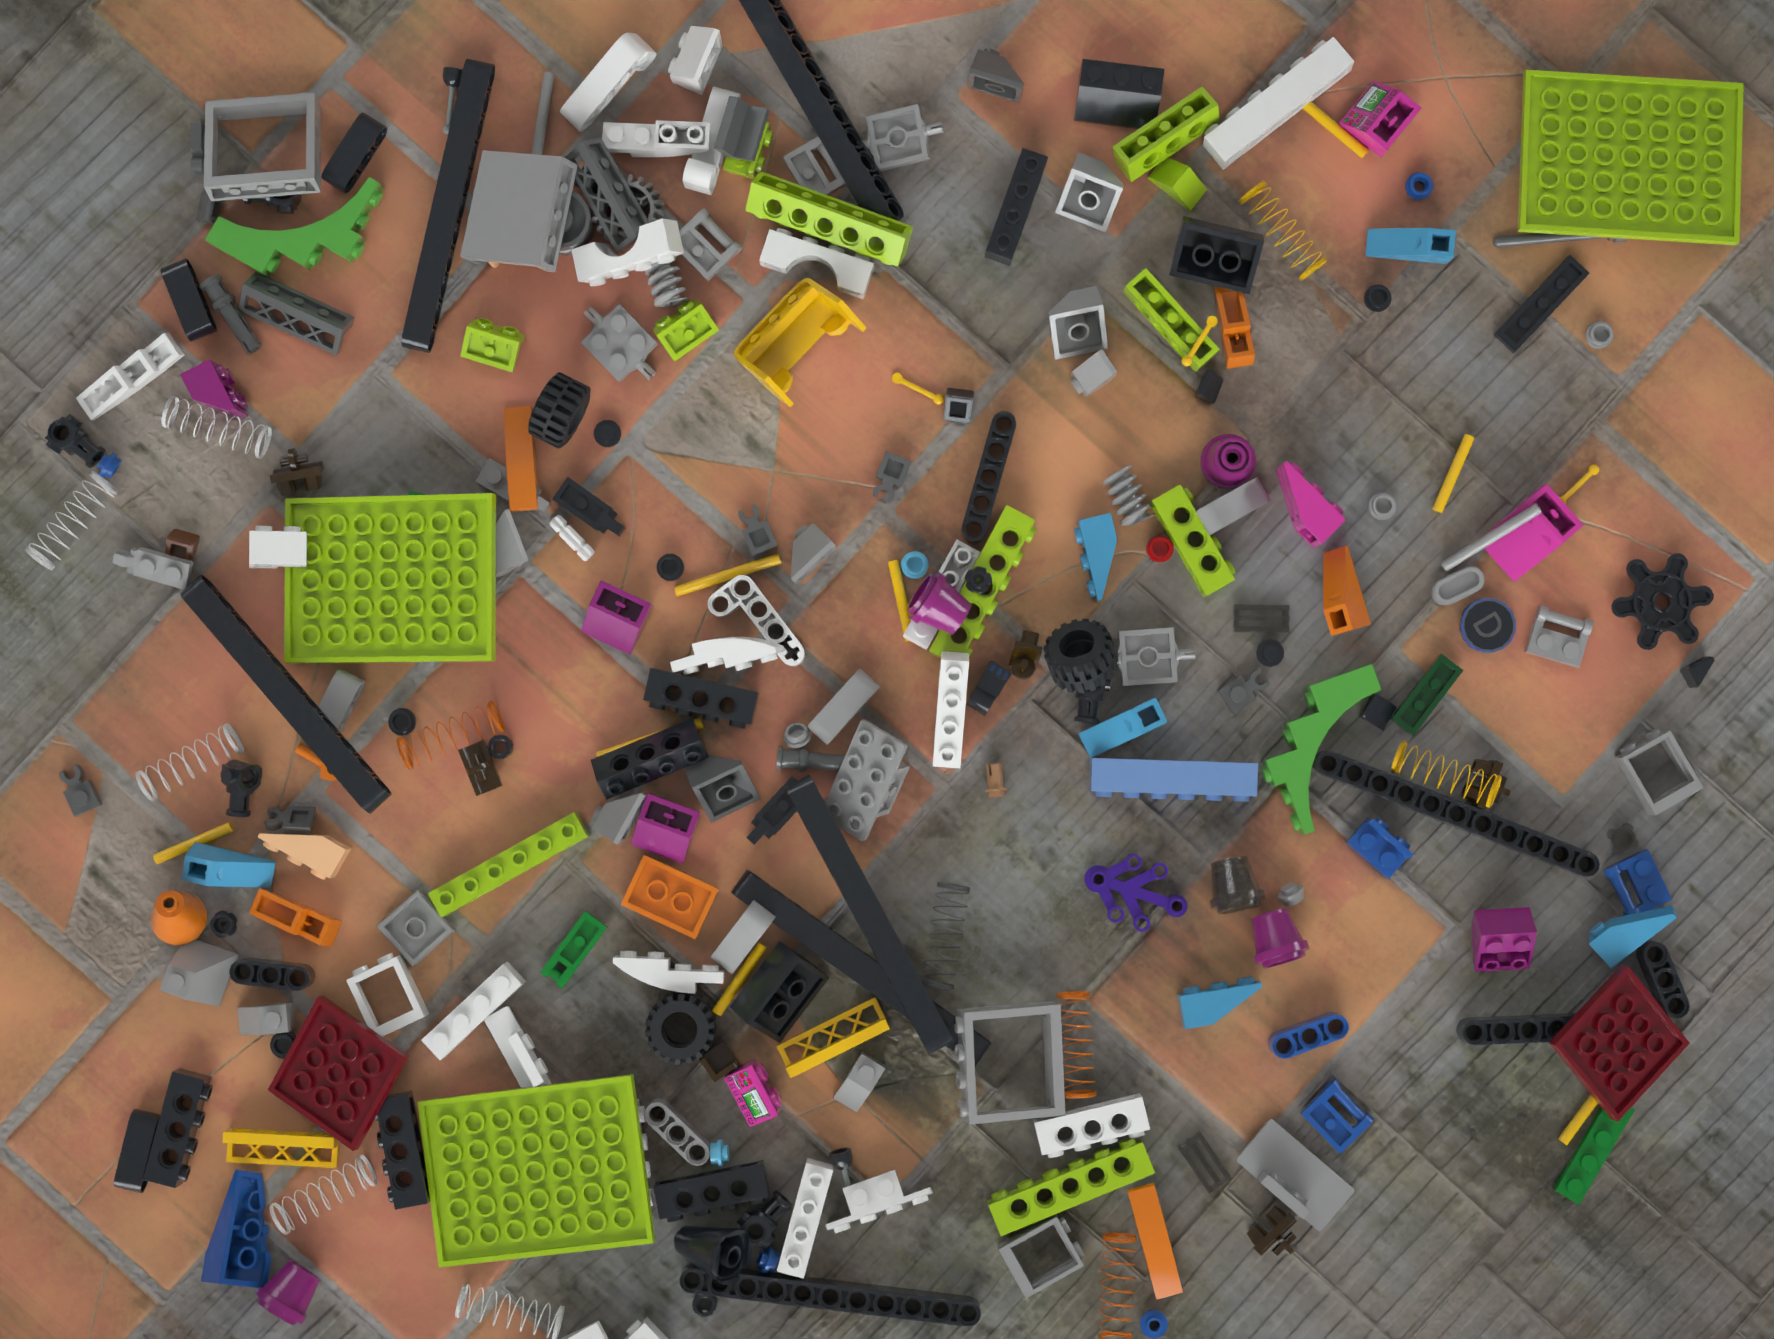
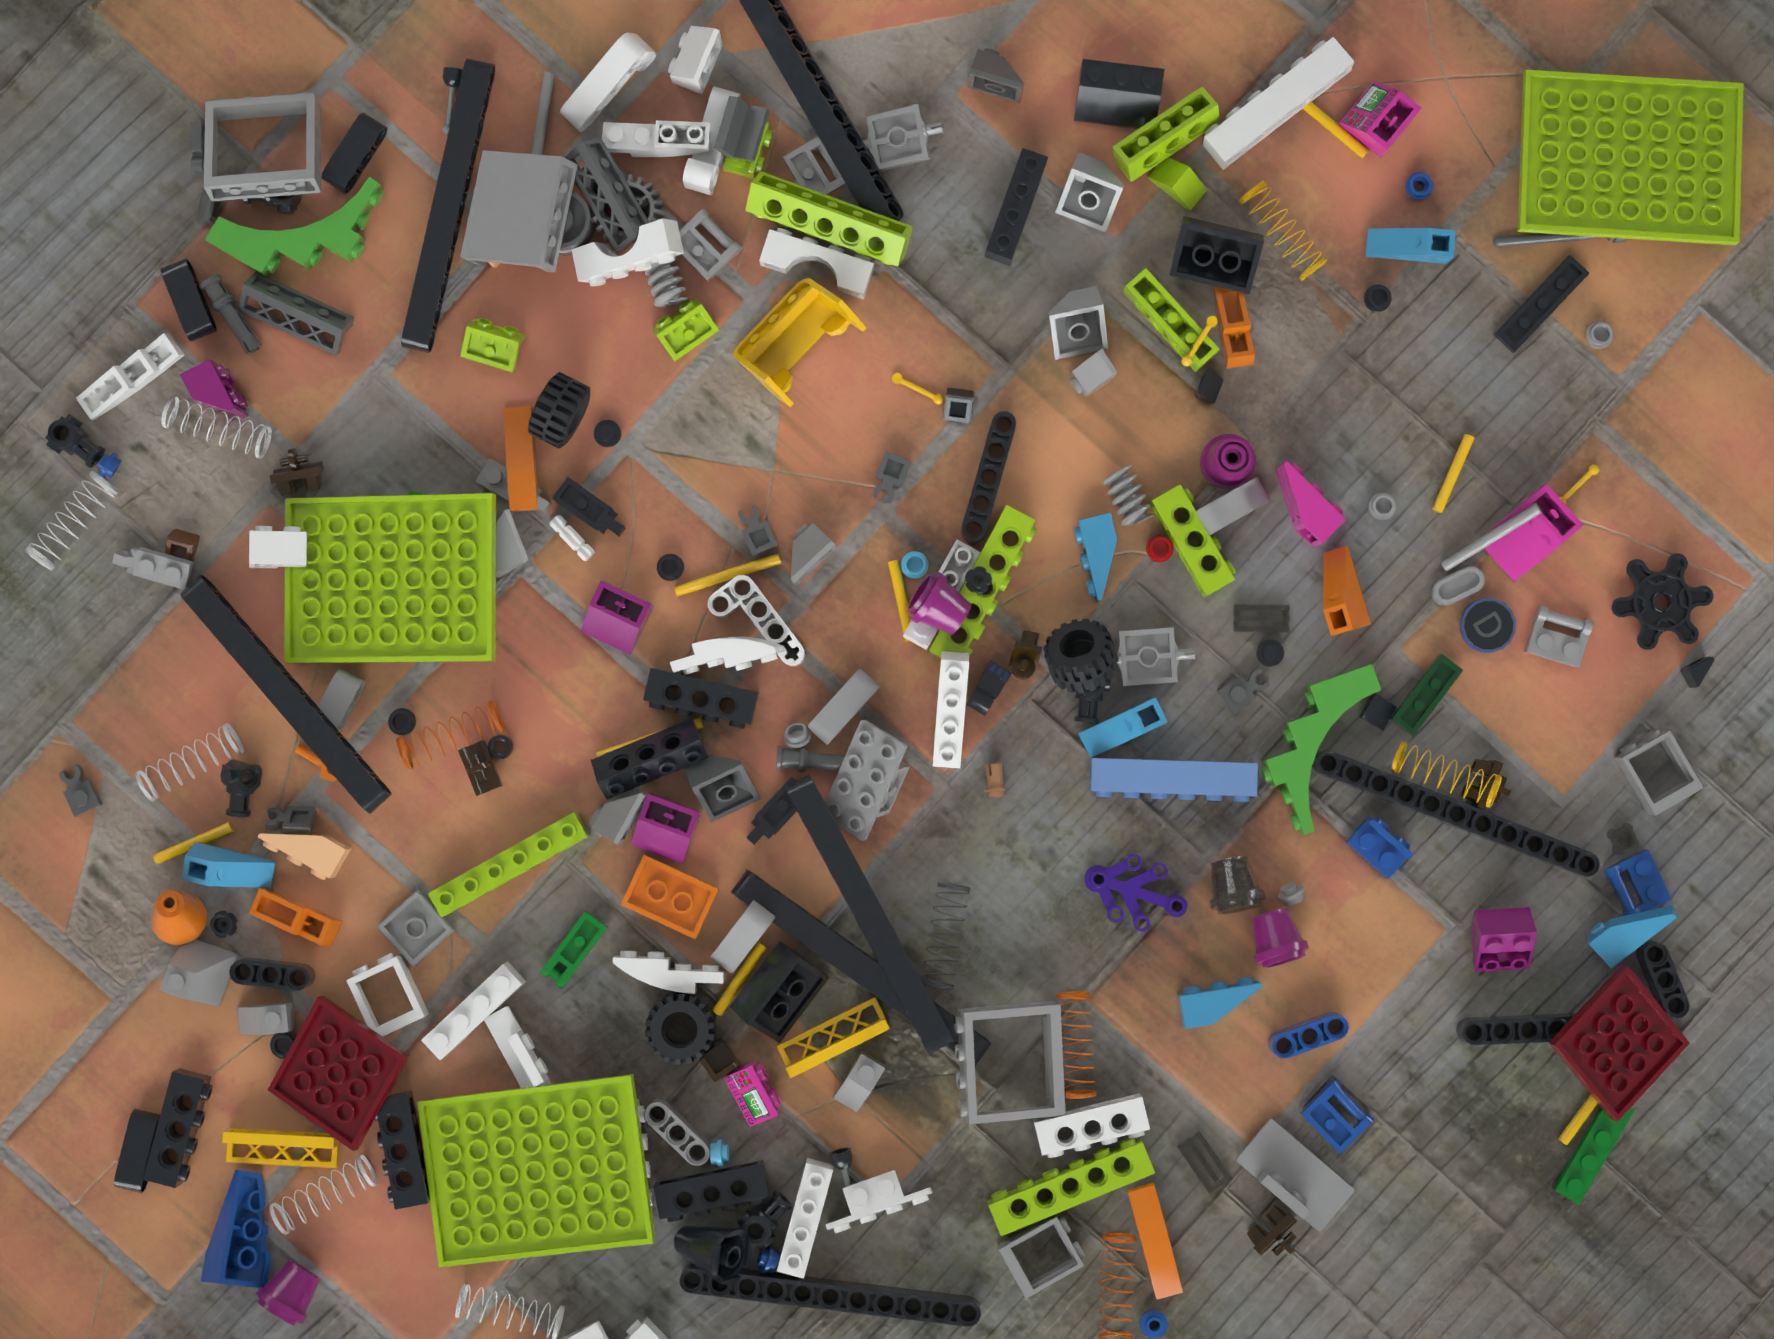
light grey plate [581,304,659,382] -> none
black axle [692,1294,717,1317] -> none

